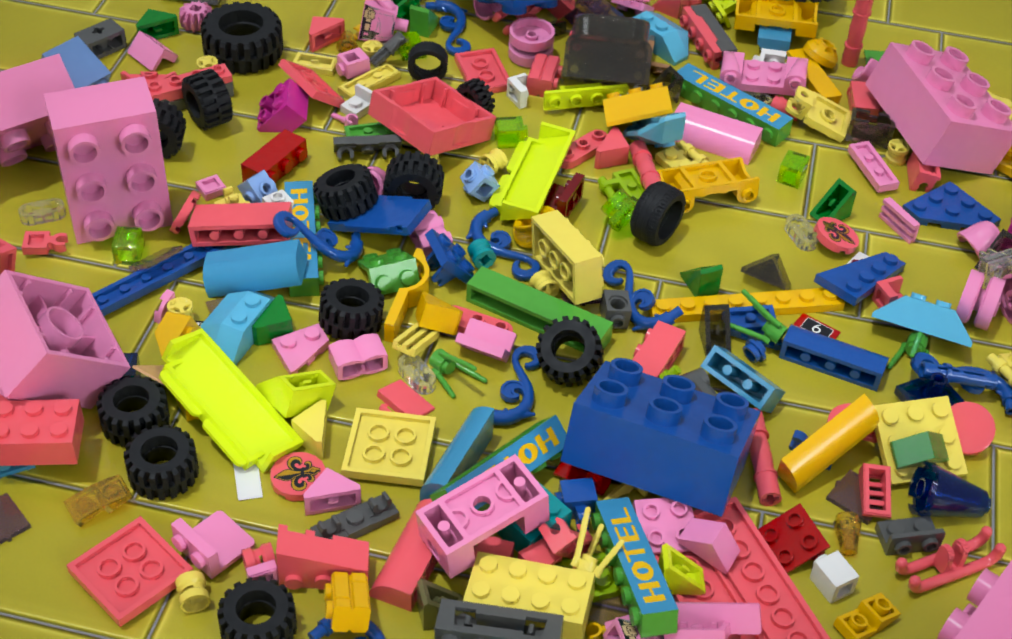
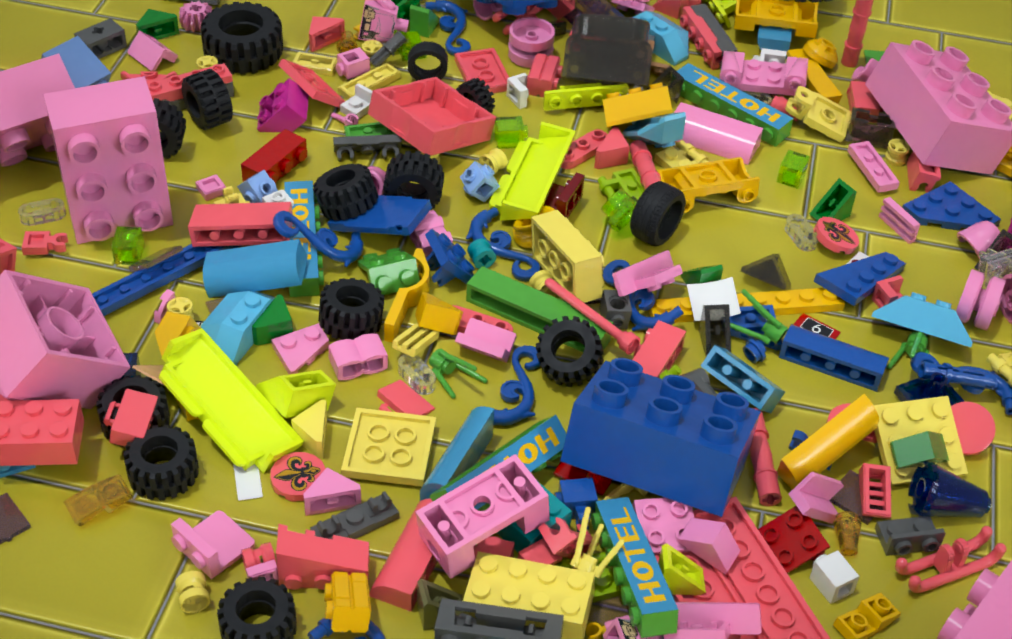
coral plate [66,516,194,627] -> none
coral tile [169,190,201,235] -> none
none -> coral piece [103,389,158,446]
none -> coral piece [545,278,640,355]
none -> bright pink bracket [612,250,683,297]
none -> white sticker [687,277,741,321]
none -> bright pink panel [789,472,844,524]

